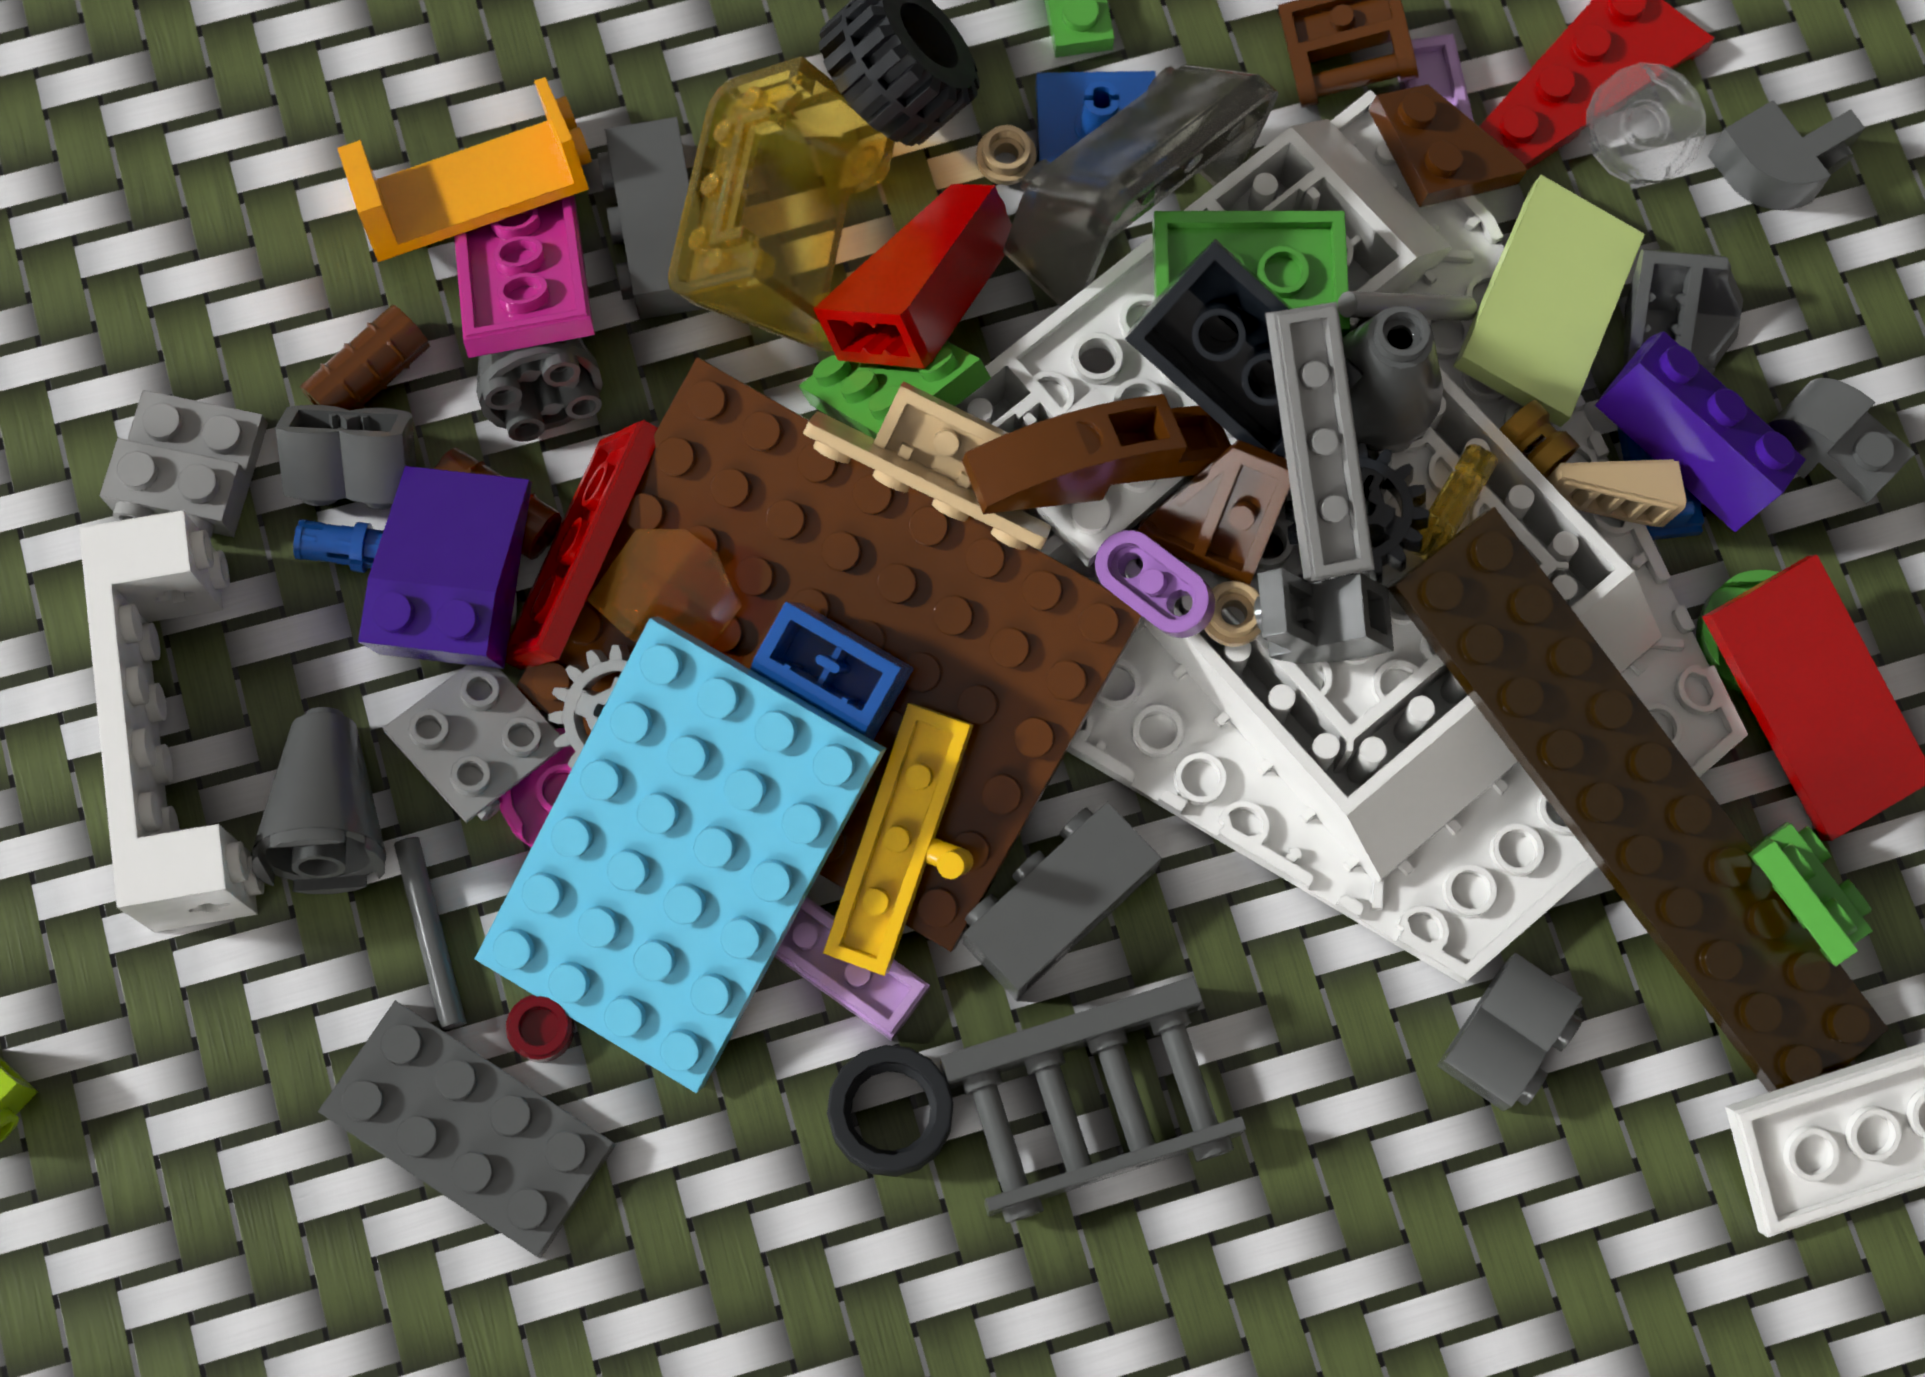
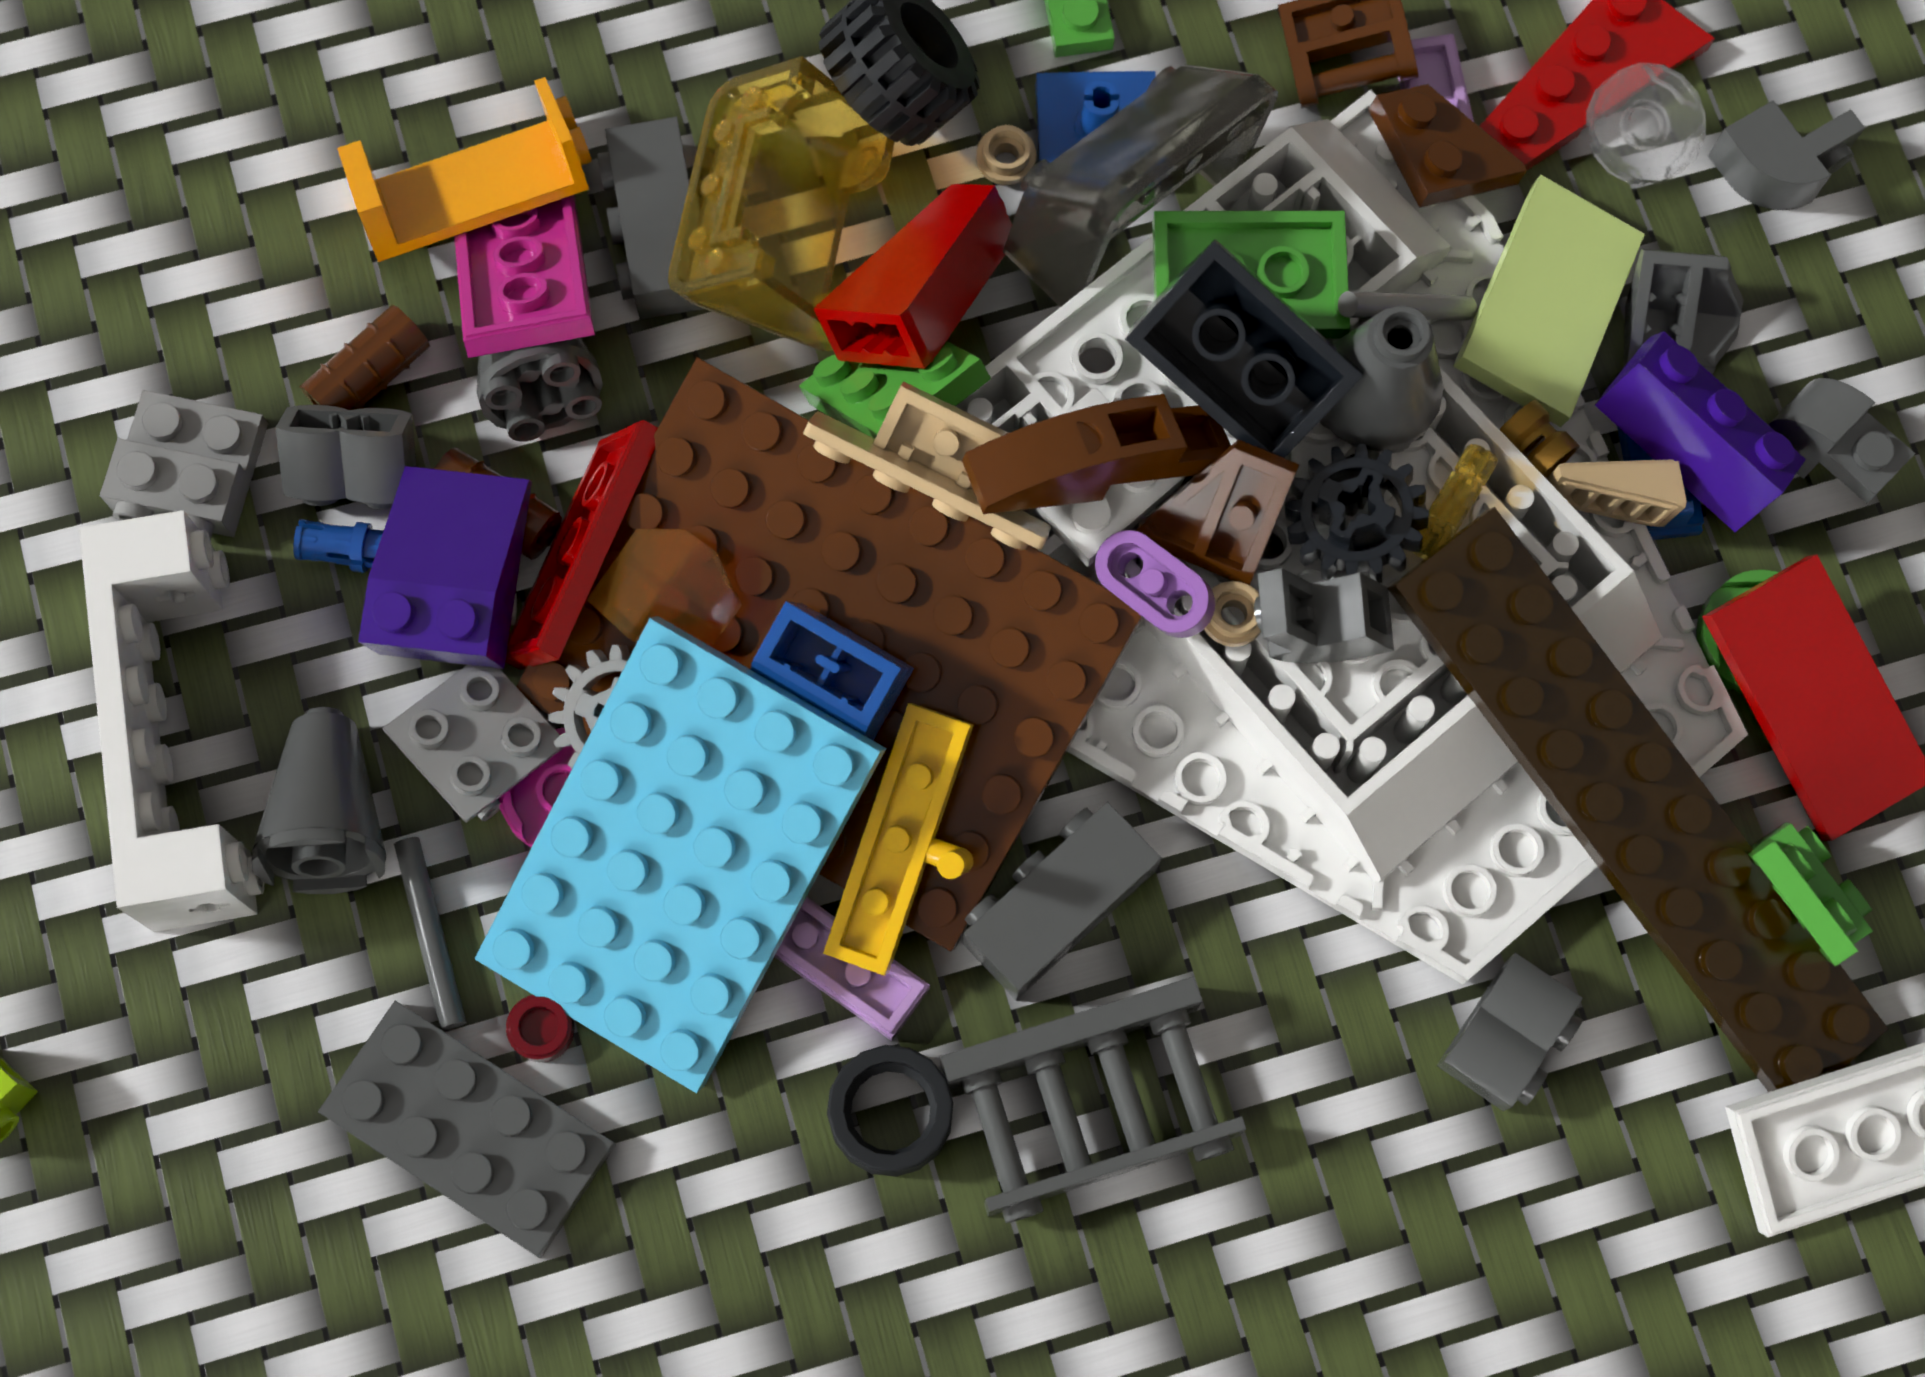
light grey tile [1265,302,1374,581] -> none

